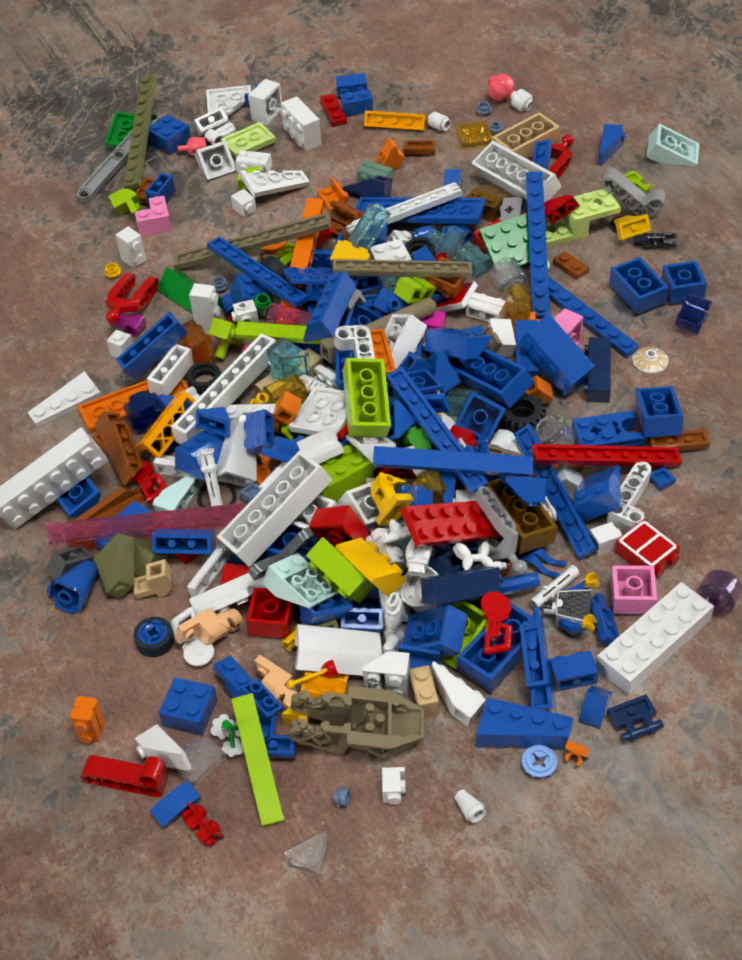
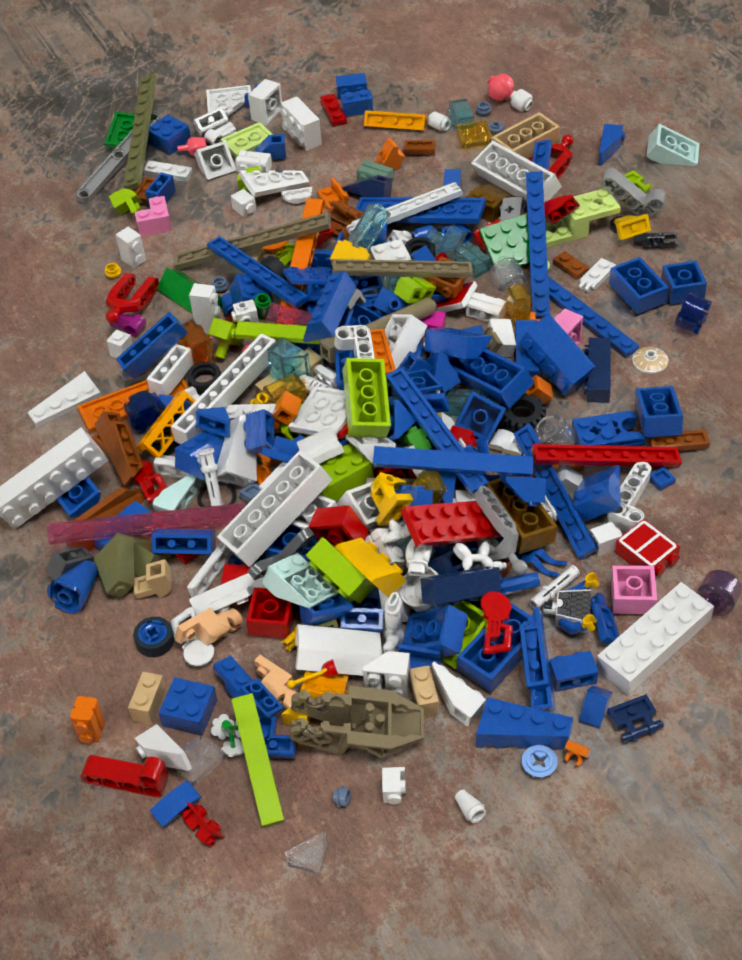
none -> tan brick [128,672,167,725]
none -> white plate [143,161,193,182]
none -> blue slope [255,134,286,160]
none -> white plate [281,187,313,204]
none -> clear light blue brick [447,99,474,132]
none -> white hinge [579,258,616,292]

